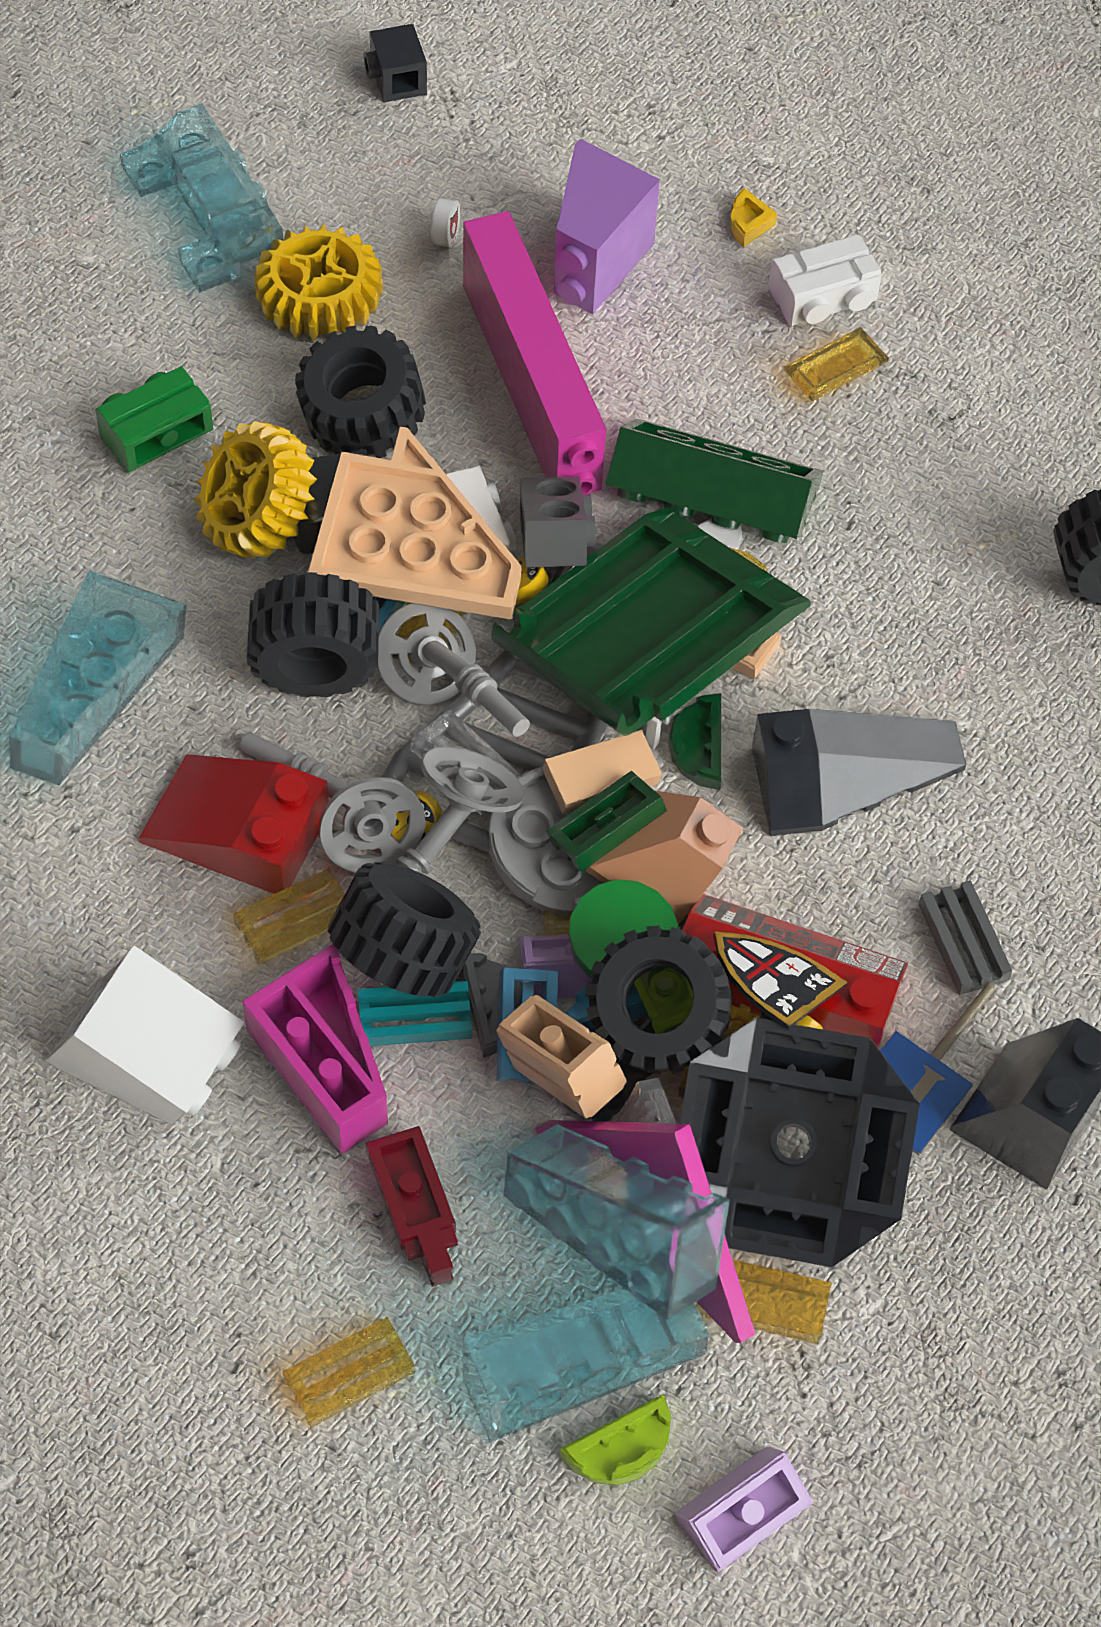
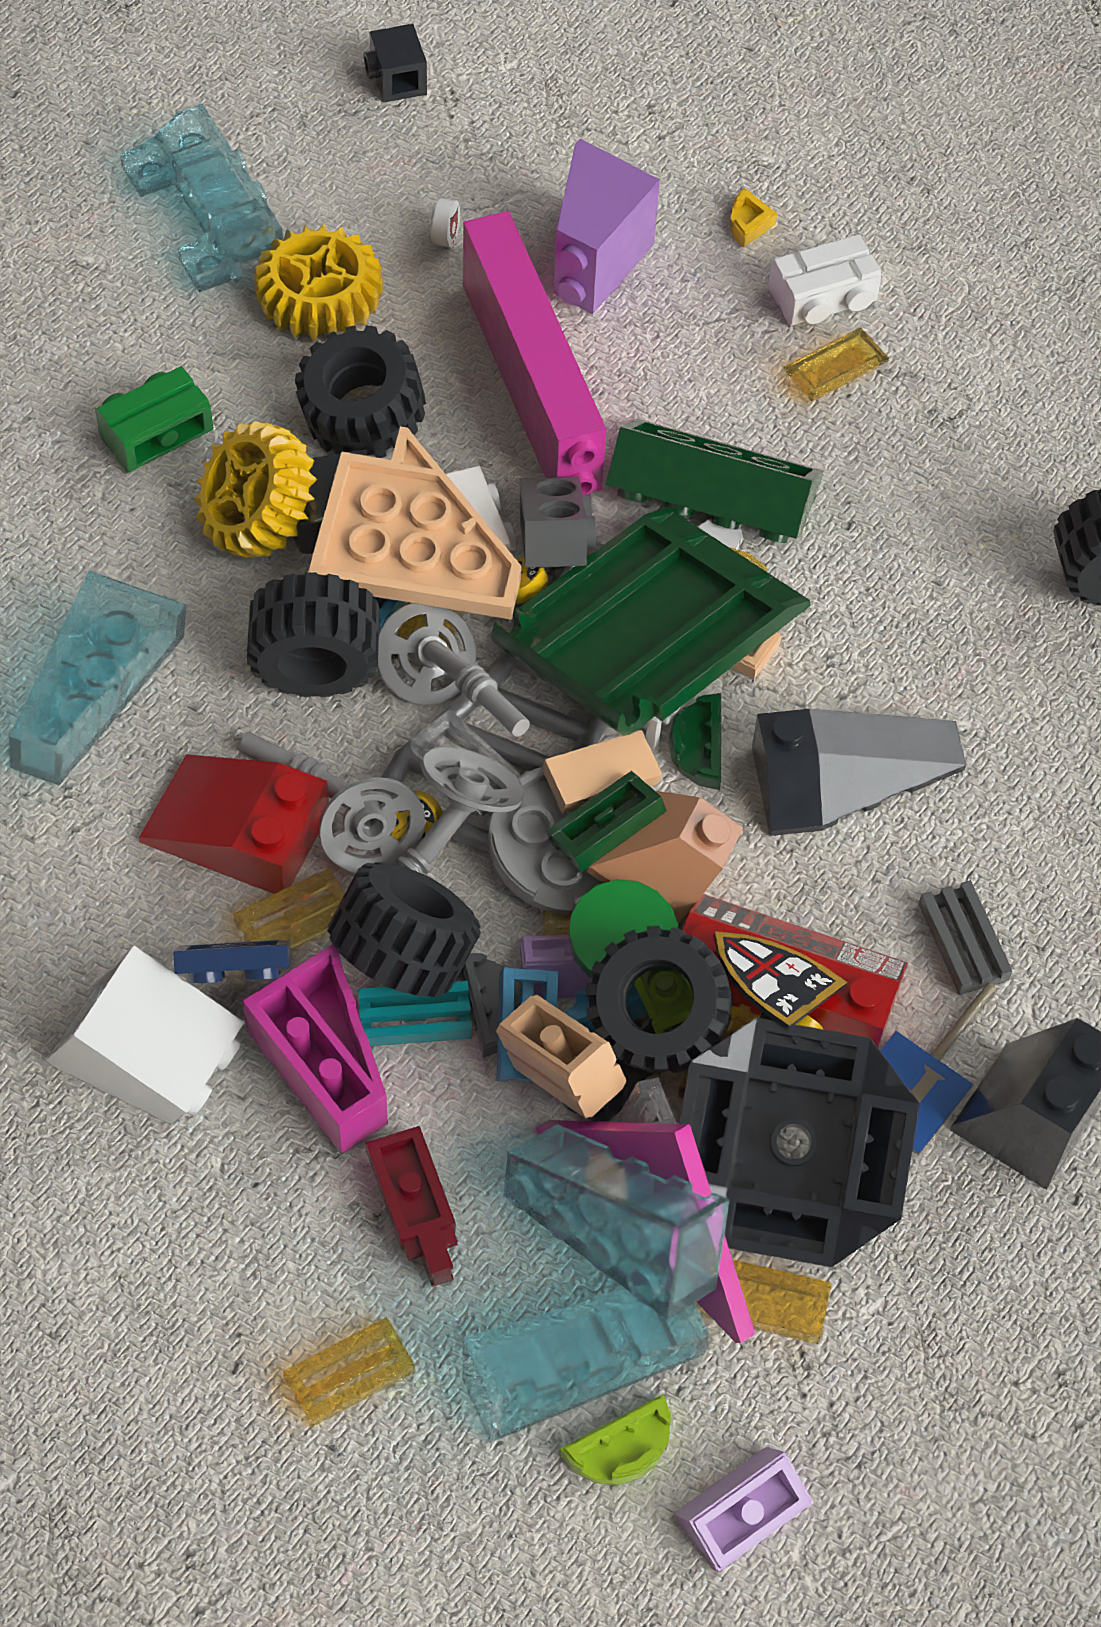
none -> dark blue plate [173,939,292,983]

